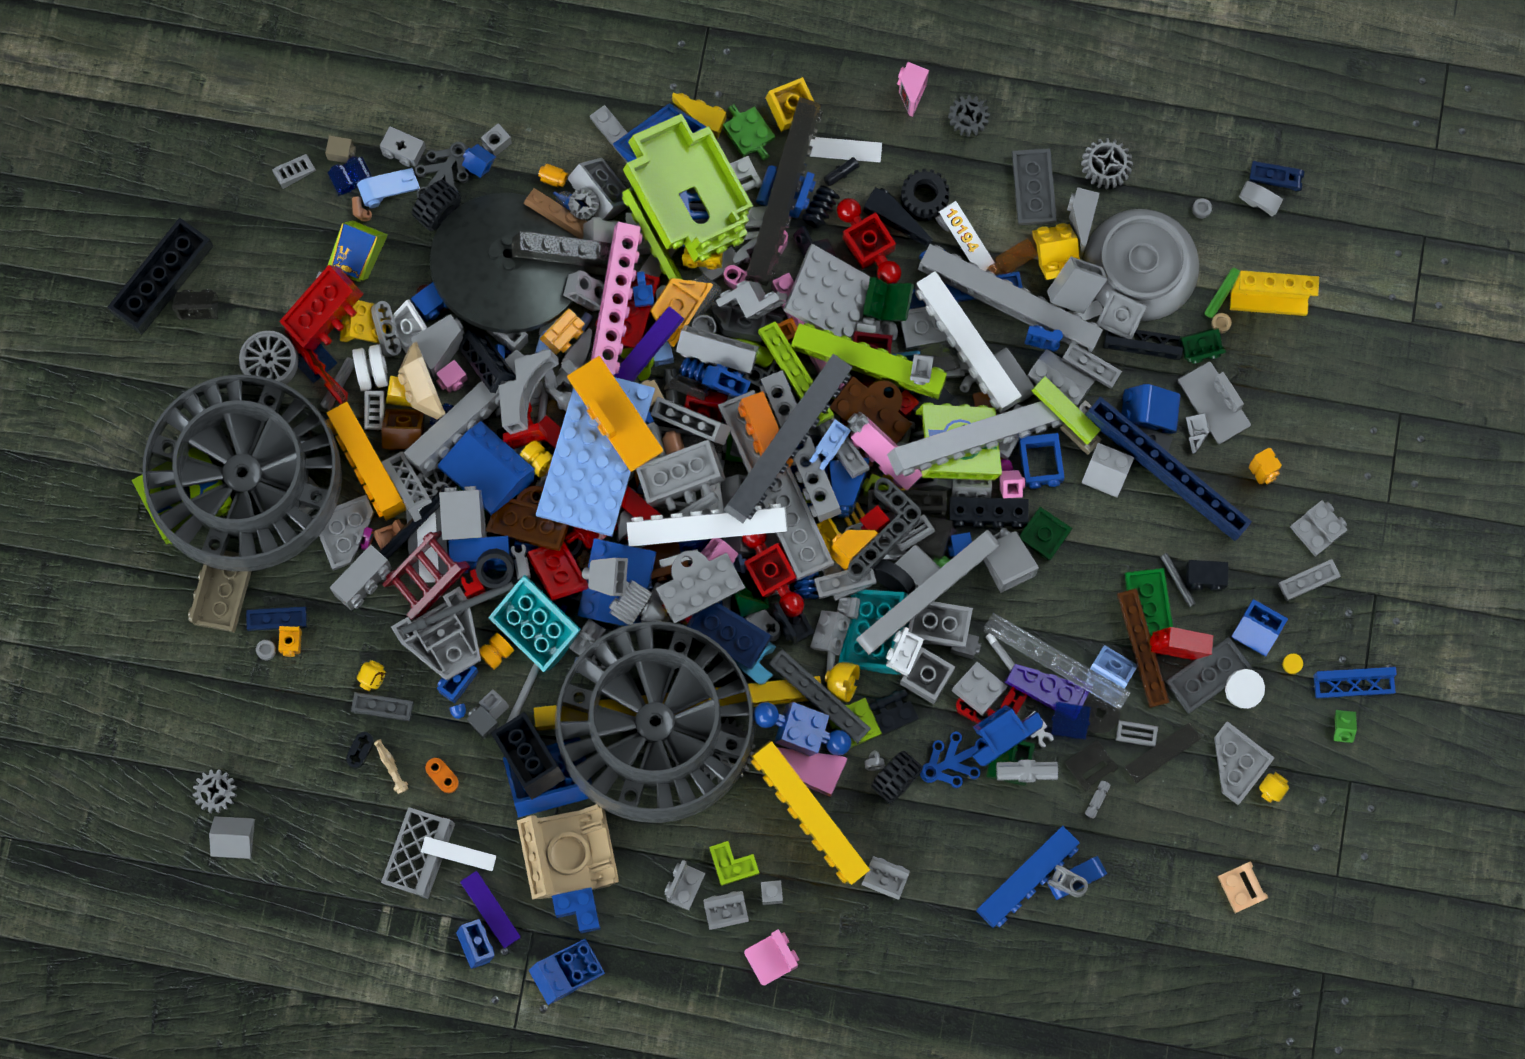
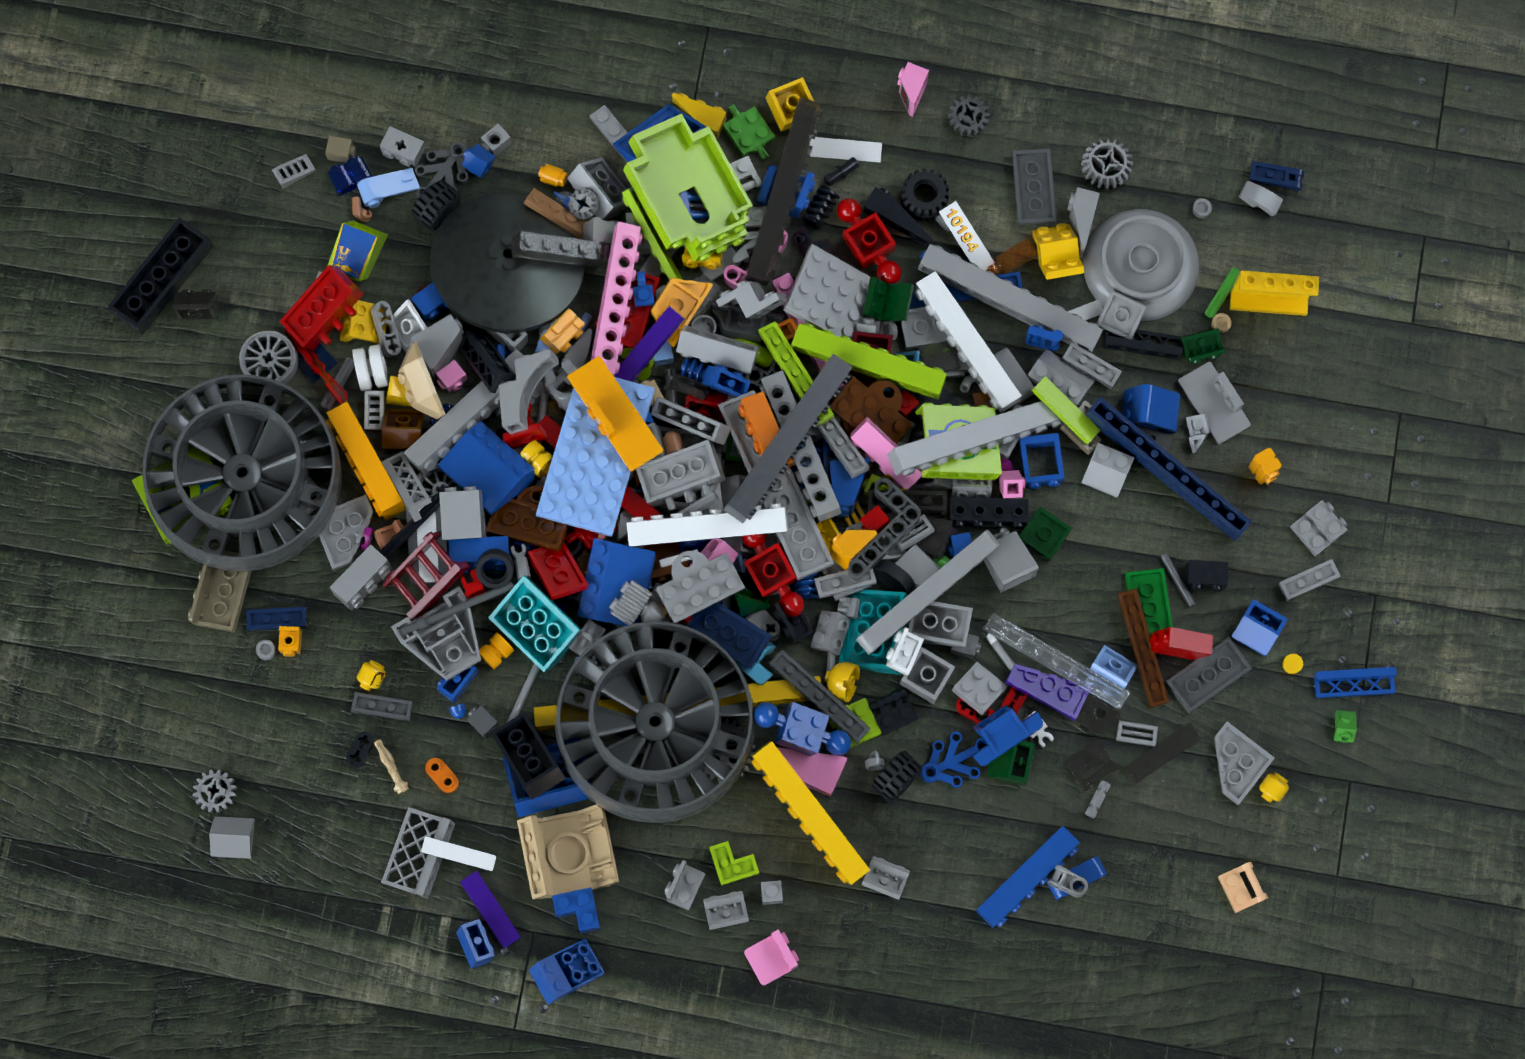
light grey slope [479,689,509,719] -> none
light grey brick [563,271,604,312] -> none
light grey torso [582,558,628,596] -> none
light blue hinge [809,419,851,470] -> none
light grey plate [846,412,869,433] -> none
light grey bracket [910,354,934,385] -> none
light grey piece [996,760,1058,782] -> none
light grey brick [1047,257,1107,314] -> none
clear blue piece [1051,701,1091,740] -> none
white tile [1225,669,1265,708] -> none

